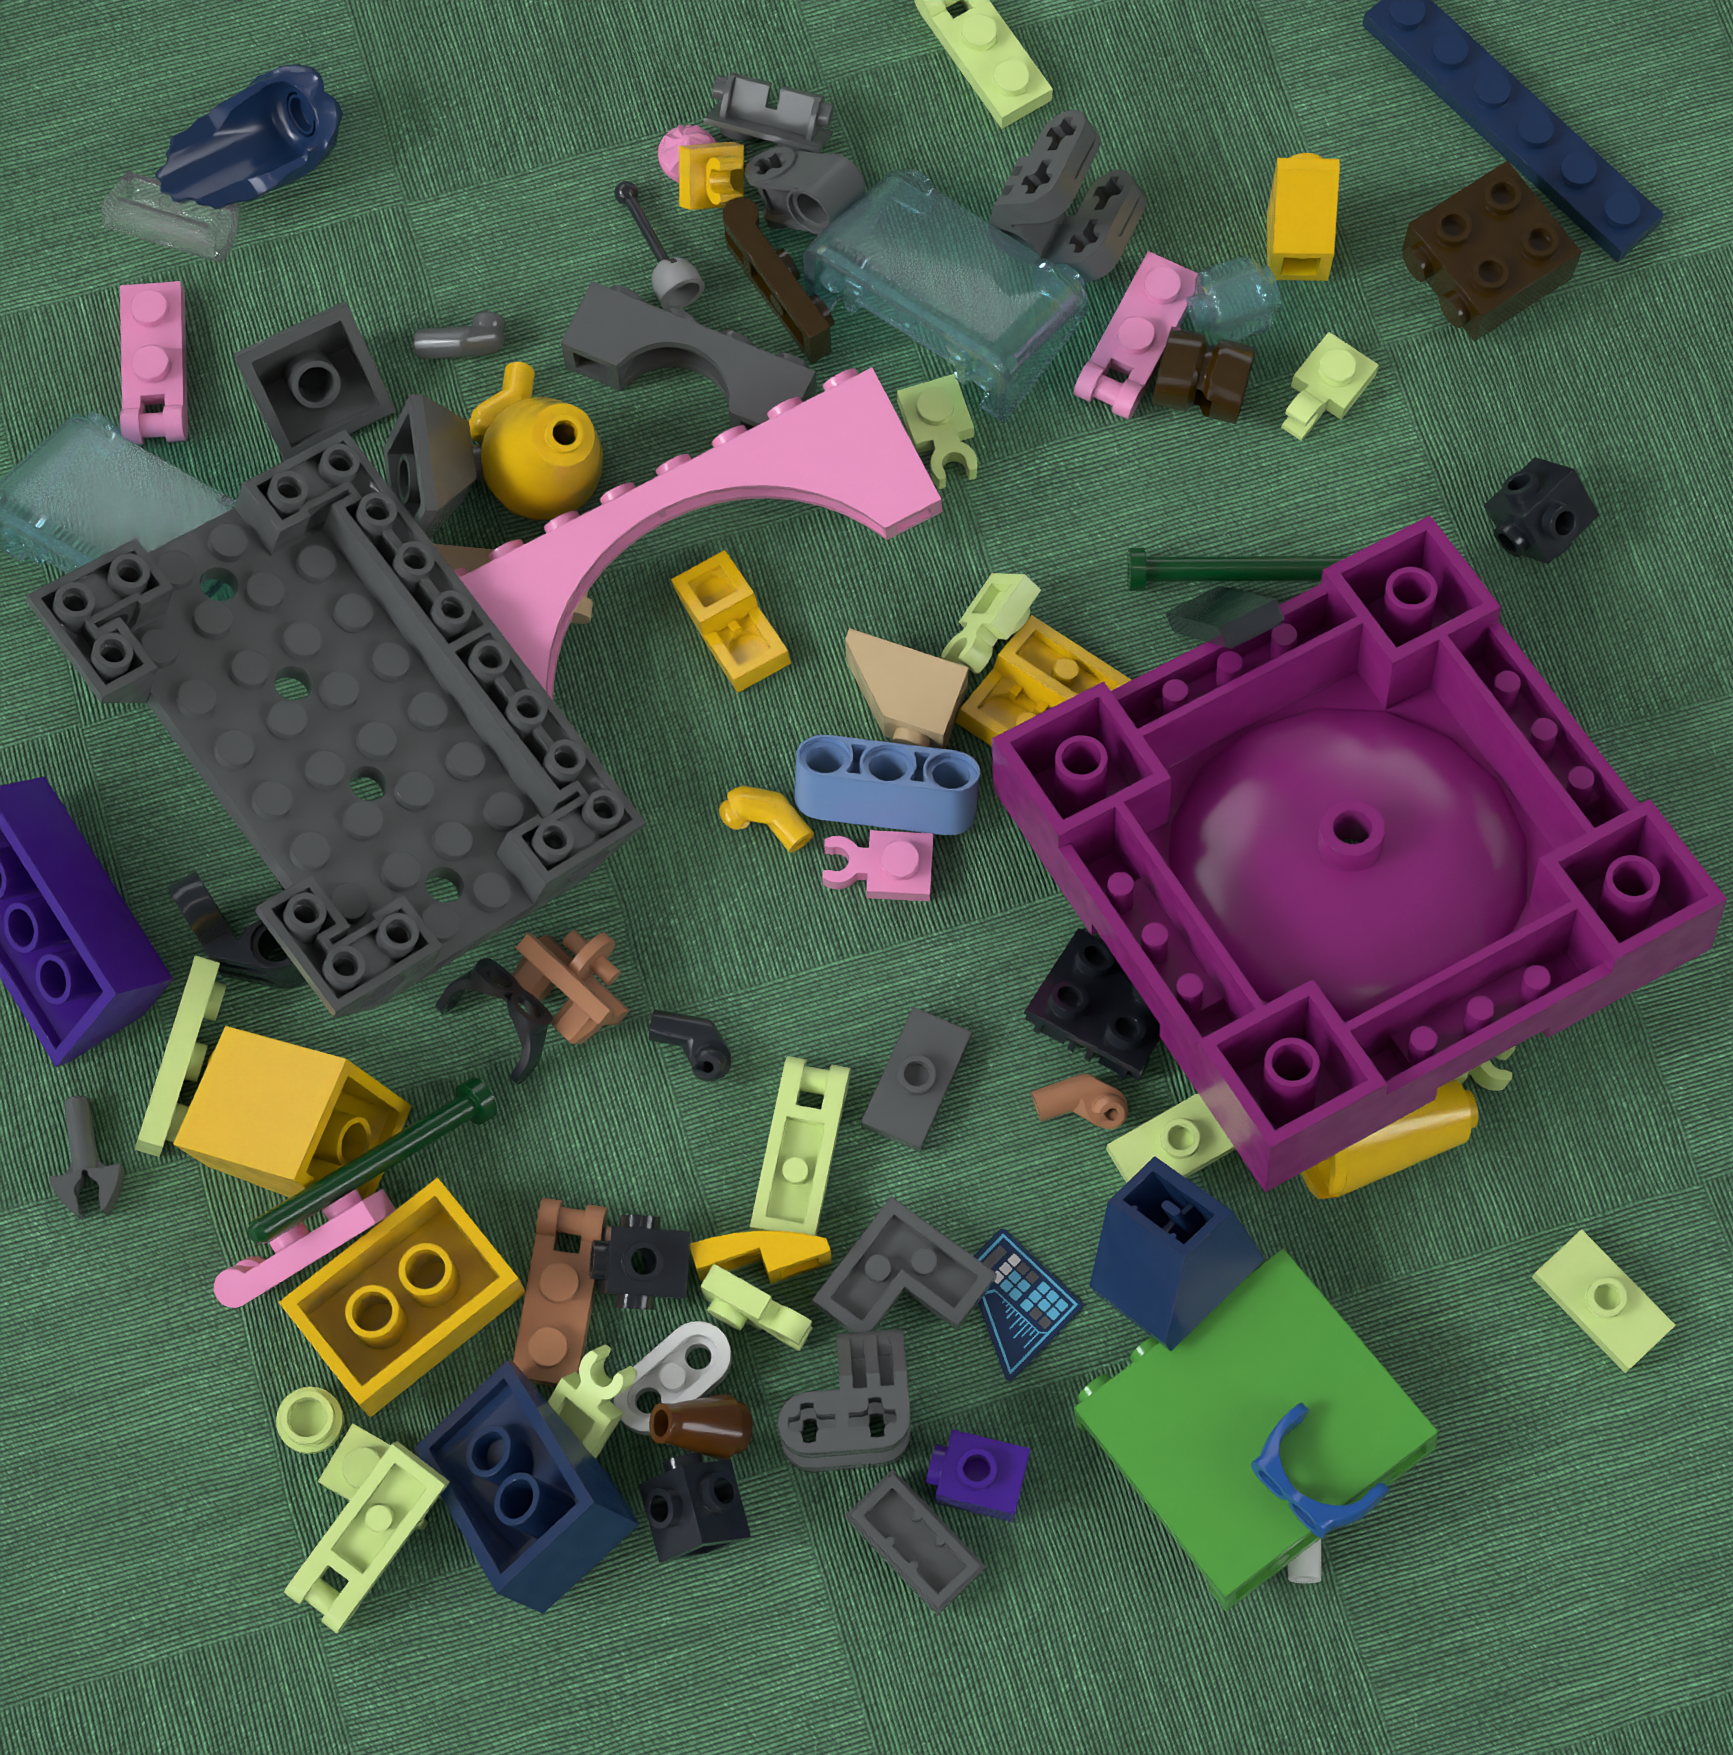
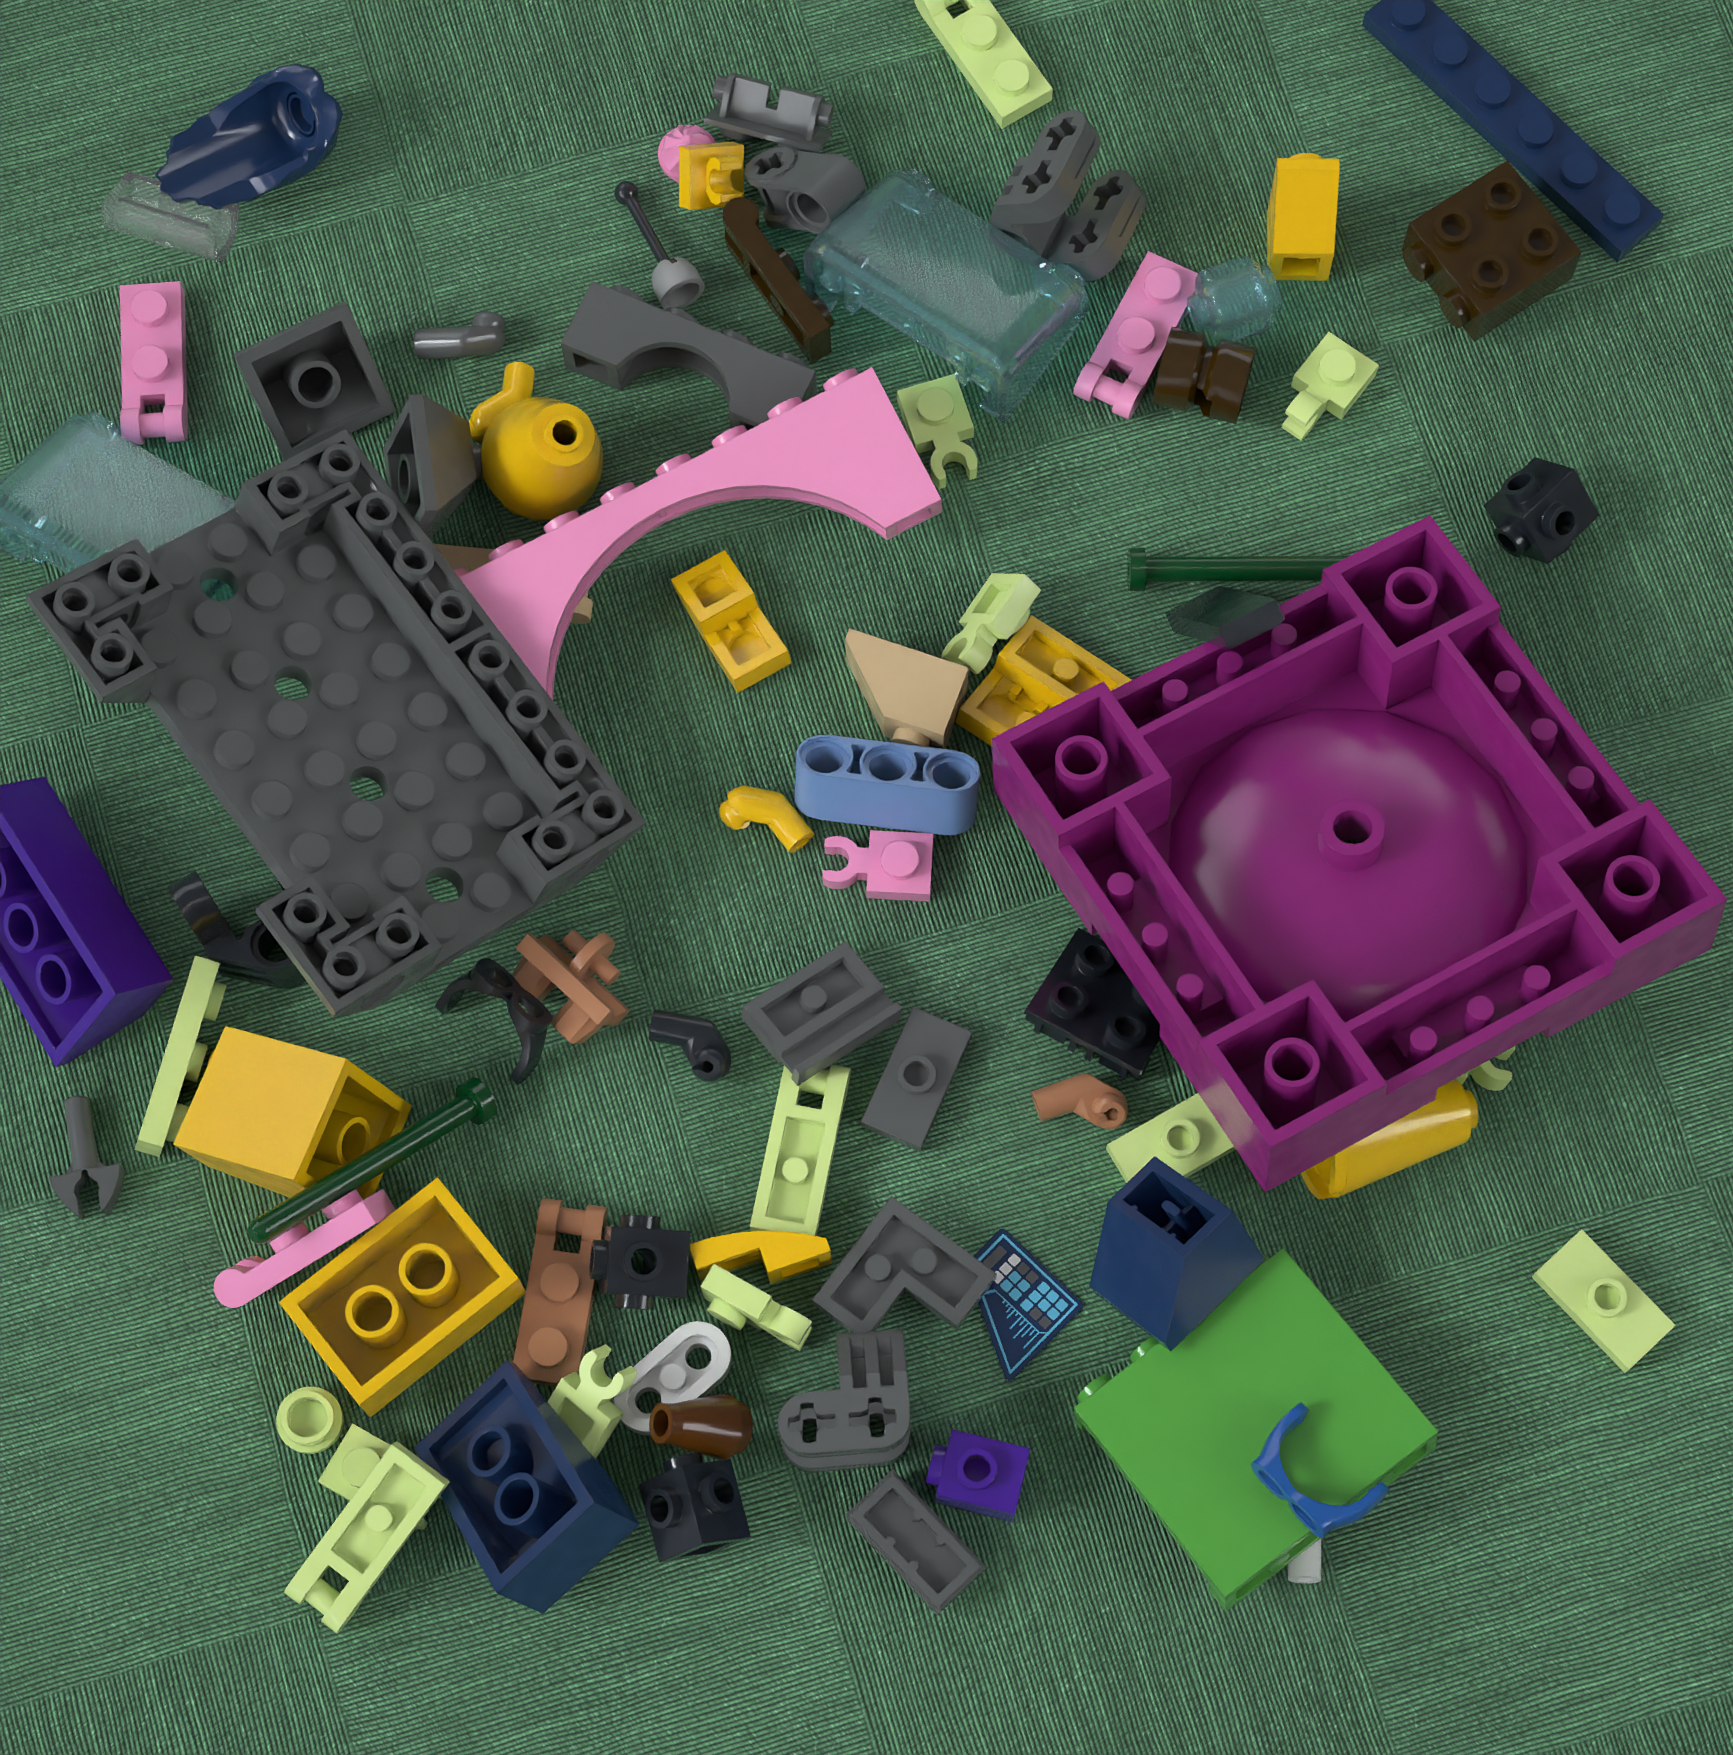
none -> dark grey plate [741,941,902,1086]

